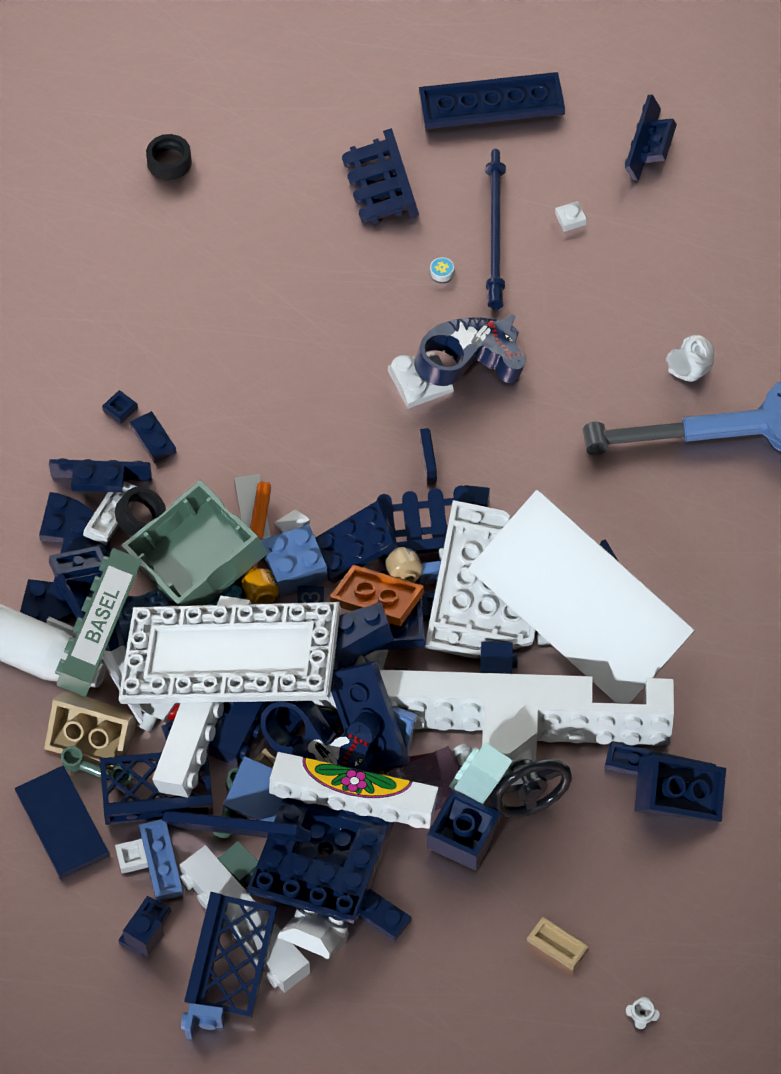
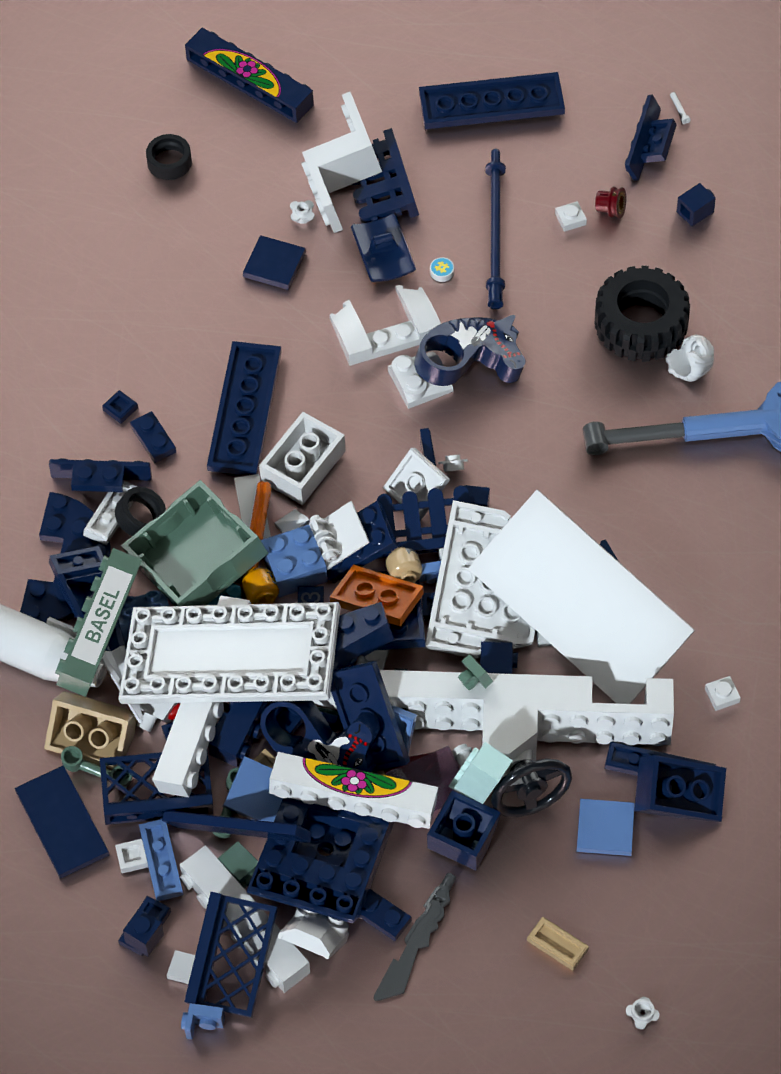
none -> white tile [167,950,195,984]
none -> dark blue brick [185,27,314,123]
none -> dark blue plate [207,341,282,475]
none -> dark blue tile [243,235,306,290]
none -> white brick [259,412,346,505]
none -> white plate [290,200,314,224]
none -> white bracket [301,92,382,233]
none -> white hinge [309,501,370,570]
none -> white wedge [330,285,441,366]
none -> dark blue shield [351,214,416,282]
none -> dark grey sword [374,873,456,1001]
none -> white tile [383,448,450,520]
none -> white plate [438,455,468,471]
none -> sand green tile [458,654,493,690]
none -> medium blue tile [577,799,635,856]
none -> black tyre [594,265,690,362]
none -> dark red piece [595,187,626,219]
none -> white piece [670,92,691,124]
none -> dark blue brick [676,183,716,227]
none -> white plate [705,676,741,711]

